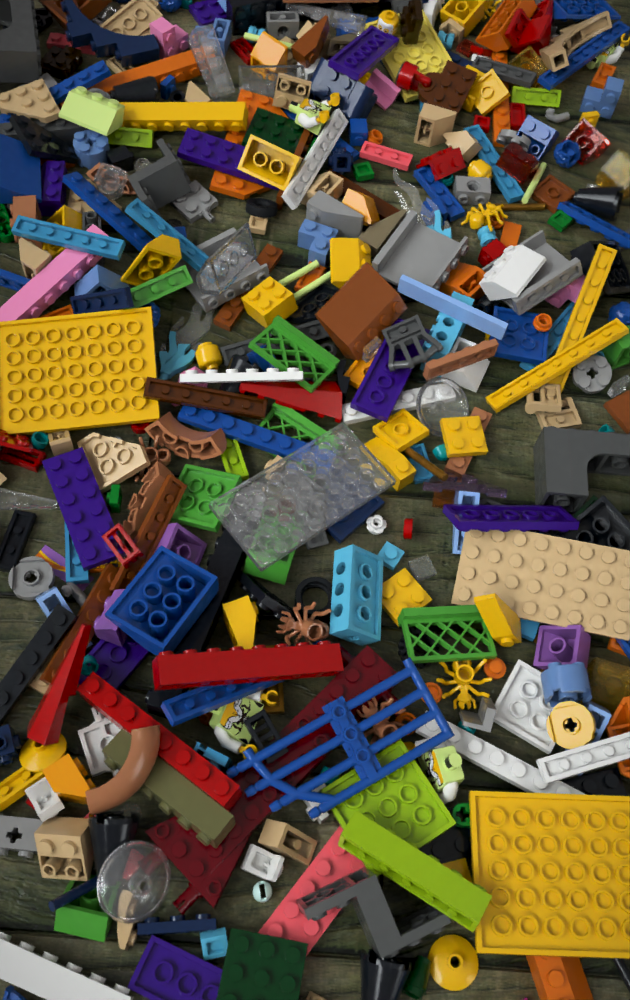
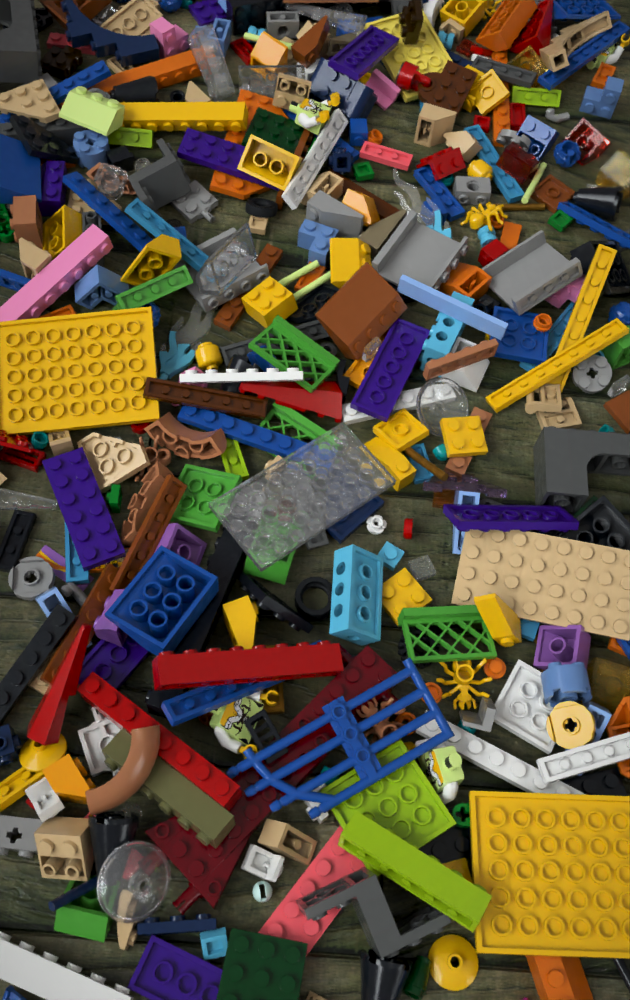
dark azure plate [11,215,126,261] -> none
dark blue tile [70,287,134,314] -> none
teal hinge [81,655,98,676] -> none
red tile [101,523,144,569] -> none
blue plate [160,74,176,100] -> none
dark azure plate [193,742,233,771] -> none
nougat animal [276,601,332,646] -> none
yellow head [377,10,399,35] -> none
dark grey plate [382,315,443,372] -> none
white slope [479,245,547,301] -> none
red bracket [504,8,551,49] -> none
yellow plate [578,111,600,130] -> none

